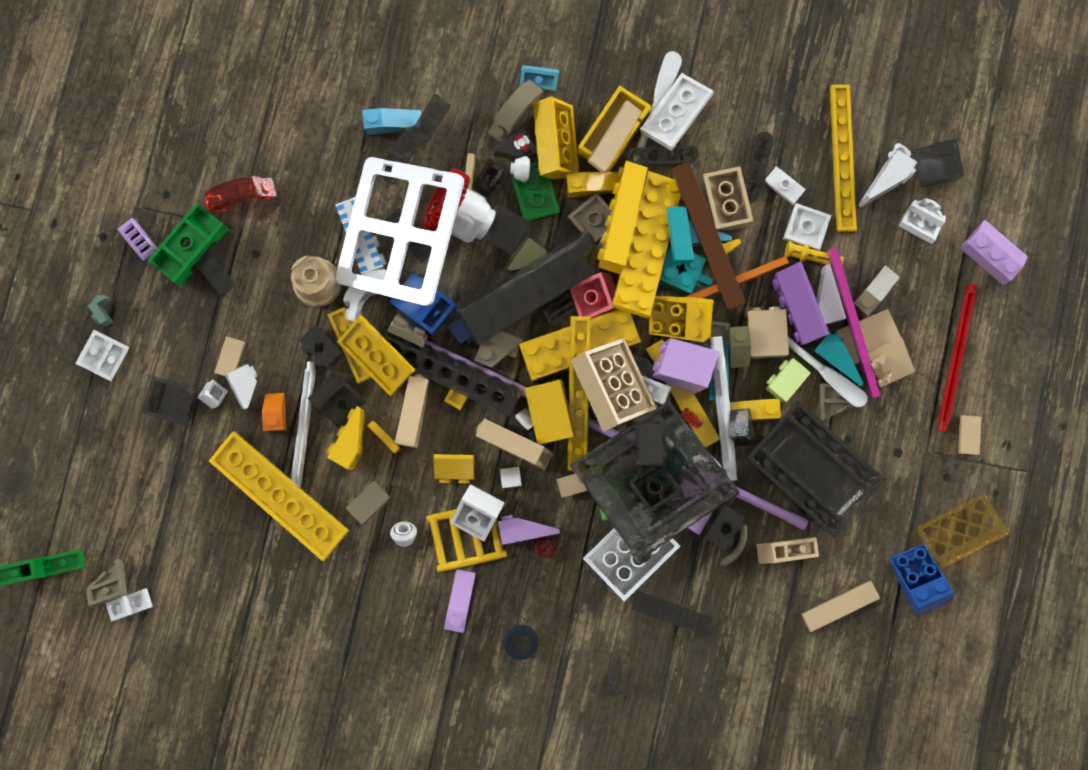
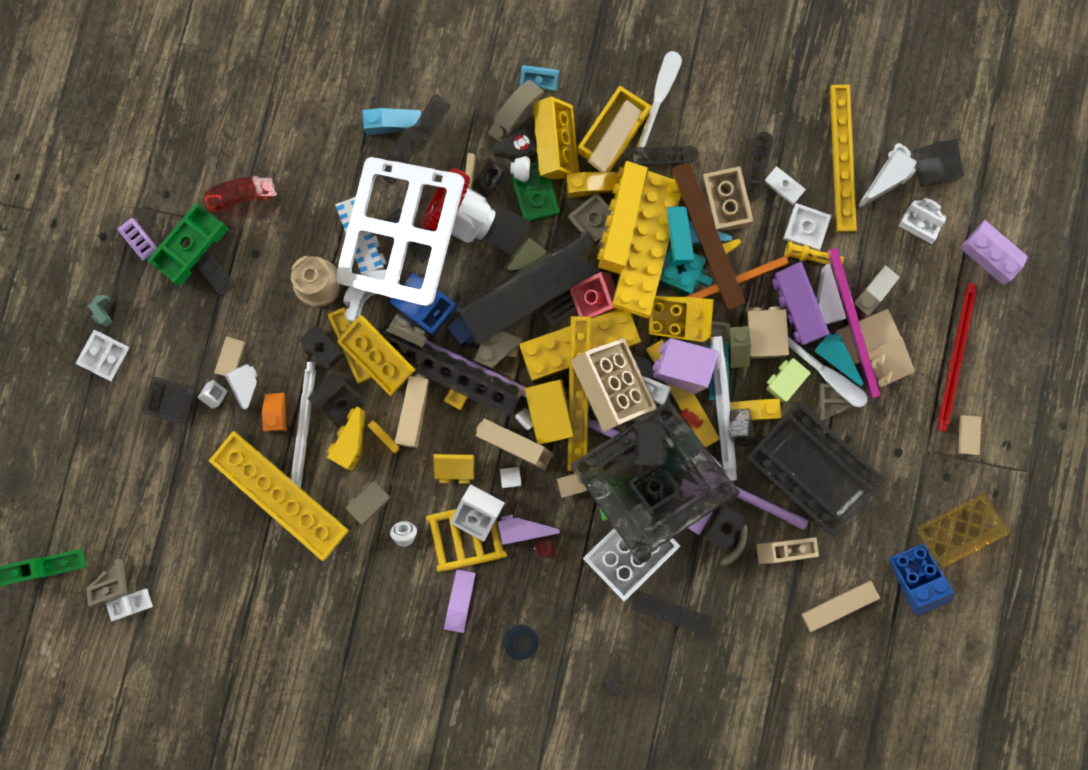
white plate [640,73,713,151] -> none

